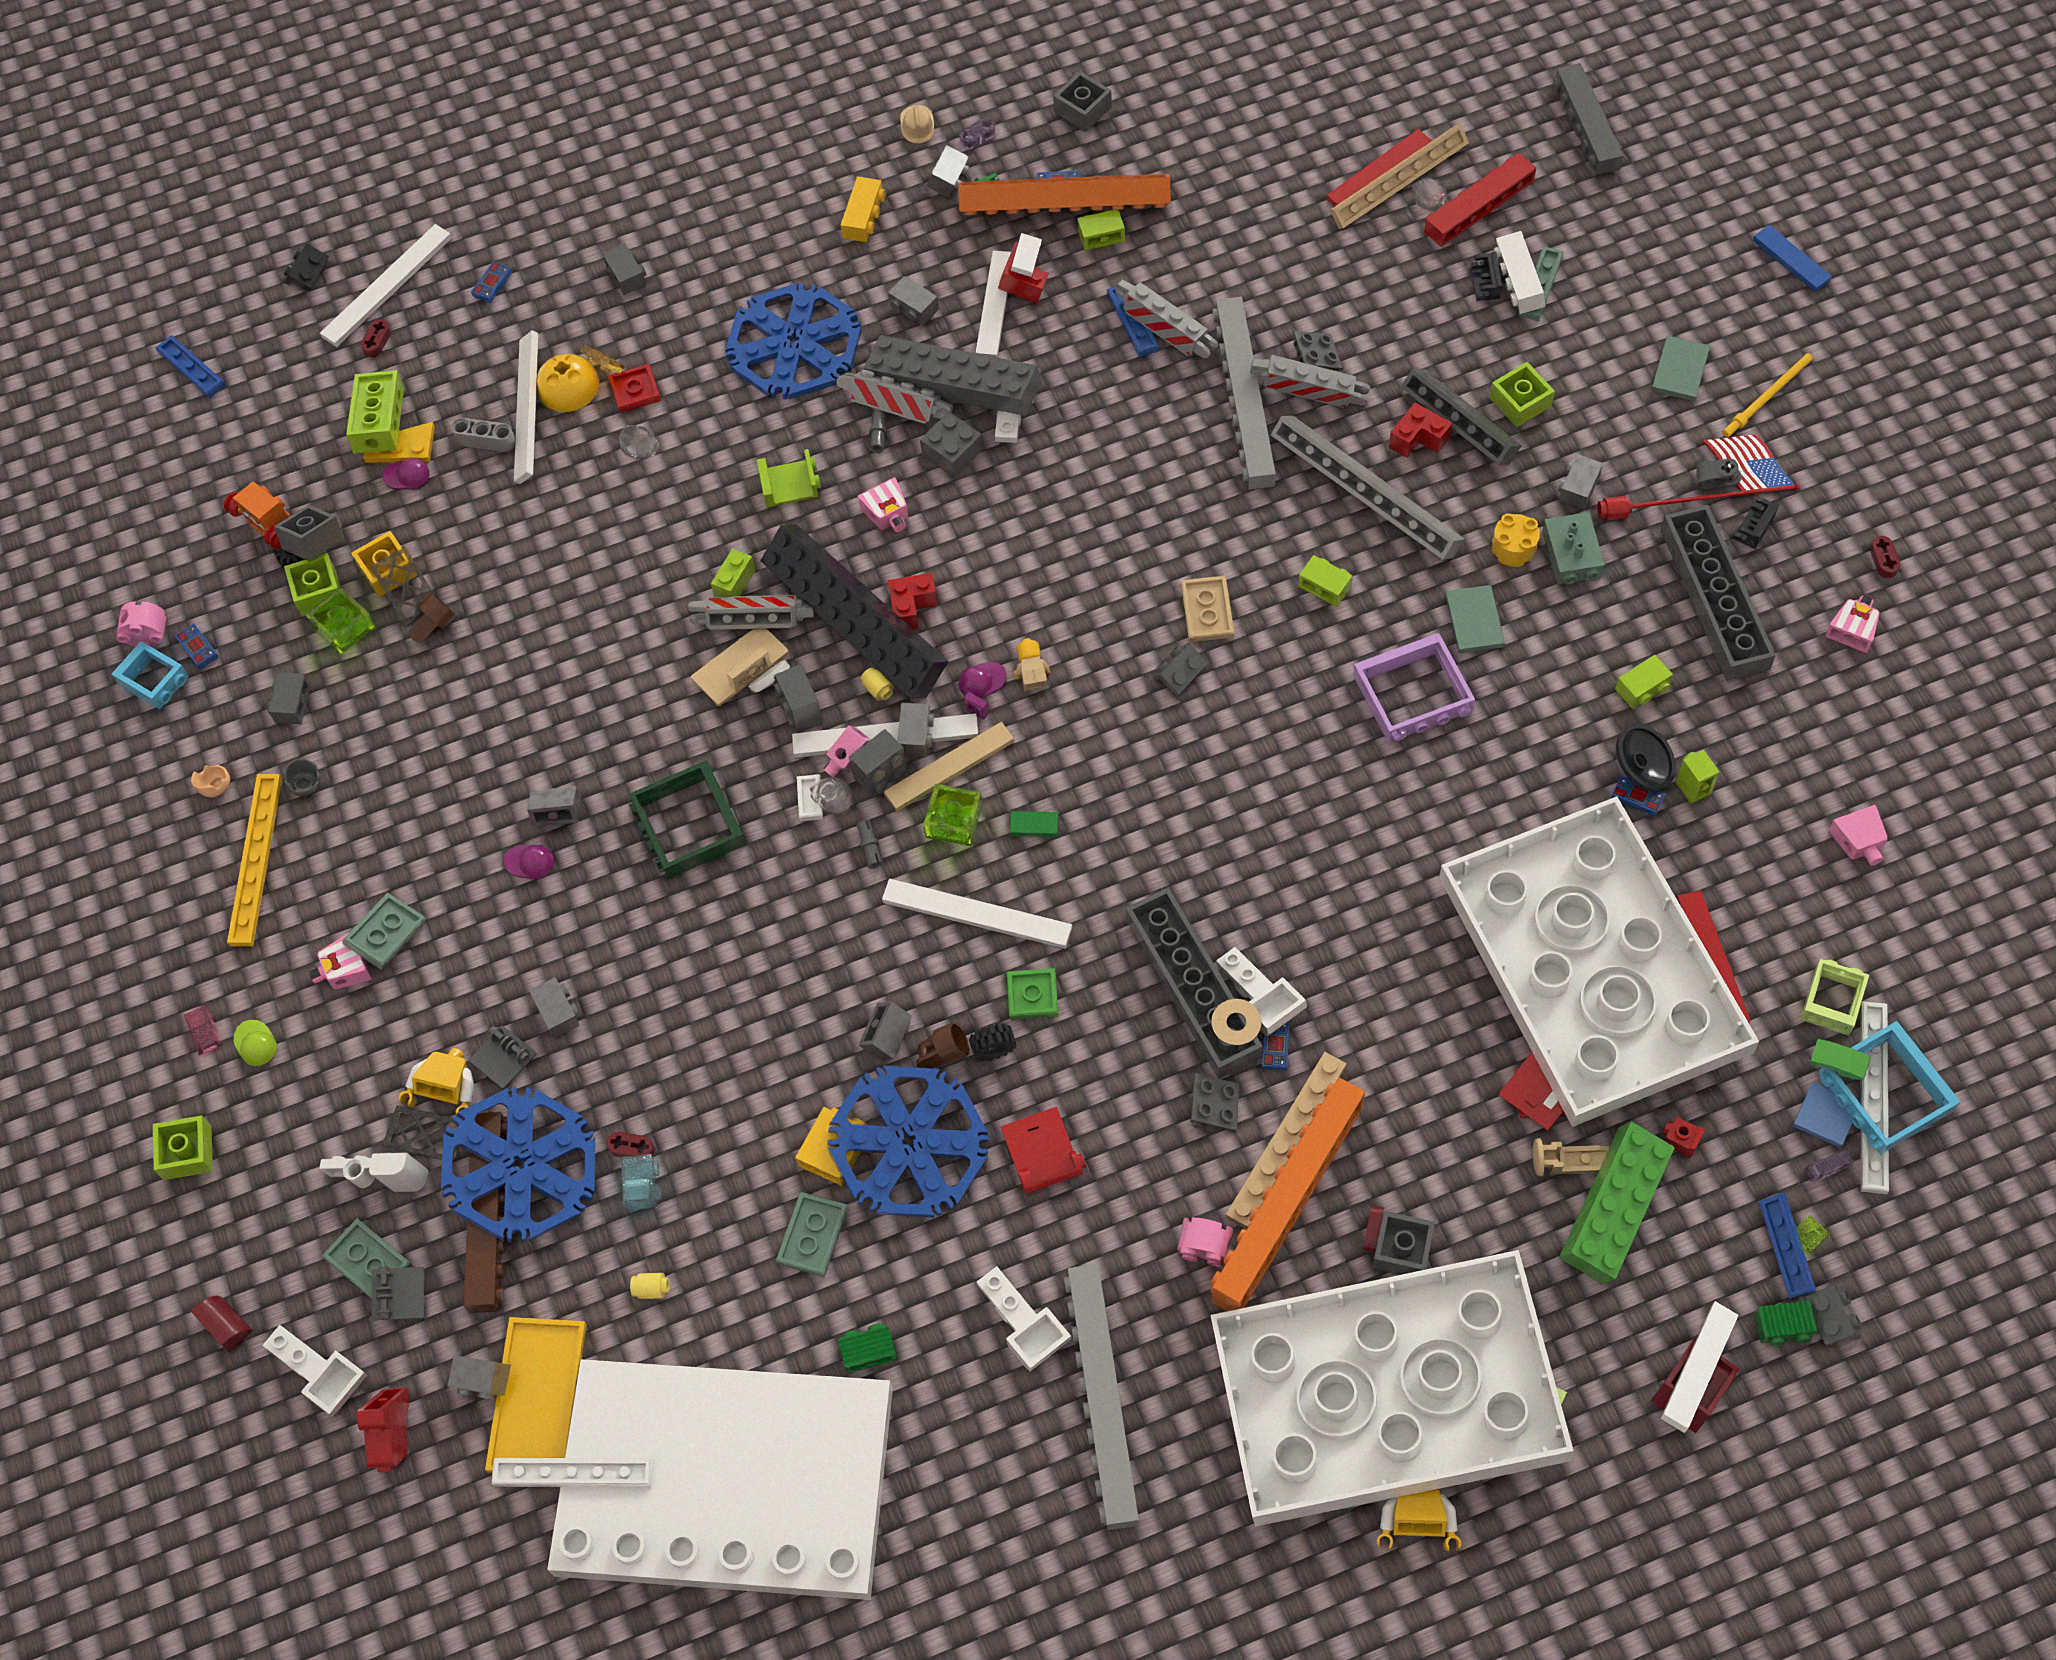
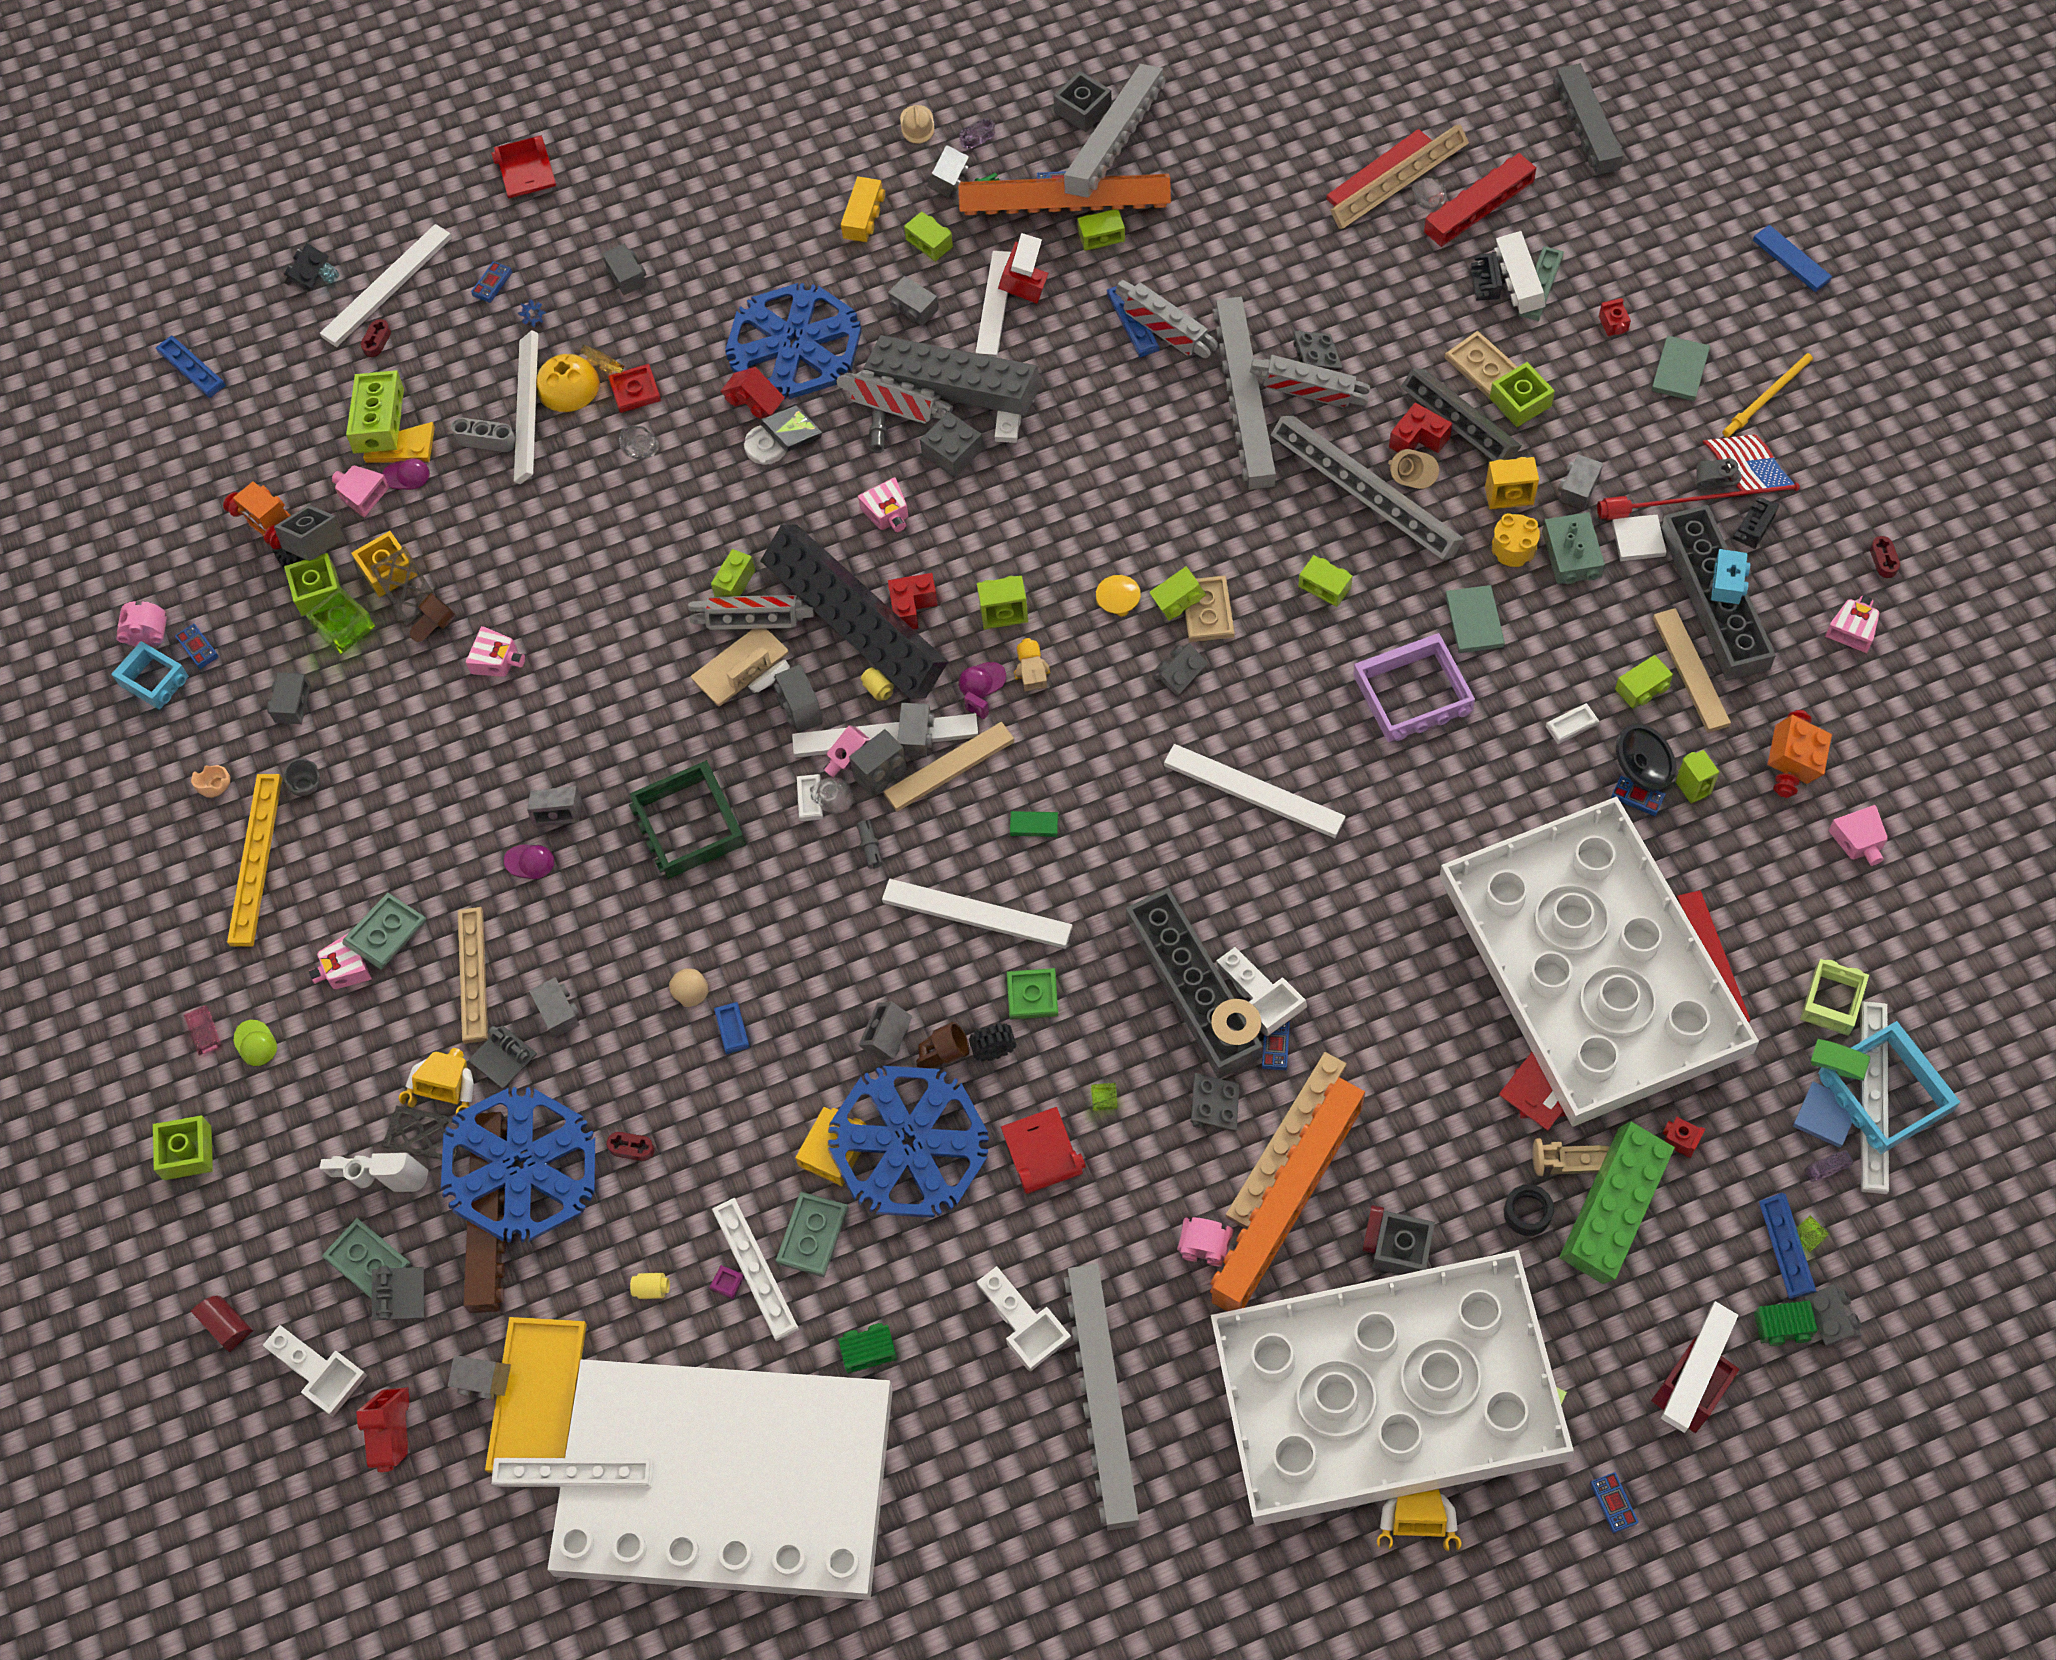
clear light blue brick [621,1154,661,1211] -> none
lime panel [757,449,821,508] -> none
clear neon green brick [923,784,983,846] -> none
none -> clear light blue bush [318,263,339,284]
none -> bright pink torso [332,465,389,518]
none -> tan tile [458,907,488,1044]
none -> bright pink torso [466,626,525,677]
none -> red door [491,135,556,199]
none -> blue gear [518,299,546,327]
none -> tan hair [669,969,708,1007]
none -> magenta tile [709,1265,744,1300]
none -> white tile [712,1198,799,1341]
none -> blue tile [714,1002,750,1055]
none -> red brick [720,367,785,419]
none -> white tile [744,425,786,465]
none -> tile [761,406,822,452]
none -> lime brick [904,211,953,262]
none -> lime brick [977,575,1028,630]
none -> light grey brick [1064,64,1166,198]
none -> clear neon green tile [1091,1083,1118,1111]
none -> yellow dish [1096,575,1141,617]
none -> lime brick [1149,566,1206,621]
none -> white tile [1164,744,1345,838]
none -> tan piece [1388,449,1439,489]
none -> tan tile [1445,331,1517,399]
none -> yellow brick [1485,457,1539,509]
none -> black tyre [1503,1184,1554,1236]
none -> white tile [1546,703,1599,744]
none -> tile [1590,1472,1639,1534]
none -> red brick [1598,298,1631,336]
none -> white tile [1612,514,1666,561]
none -> tan tile [1653,608,1731,733]
none -> medium azure brick [1711,549,1750,604]
none -> orange brick [1767,710,1832,798]

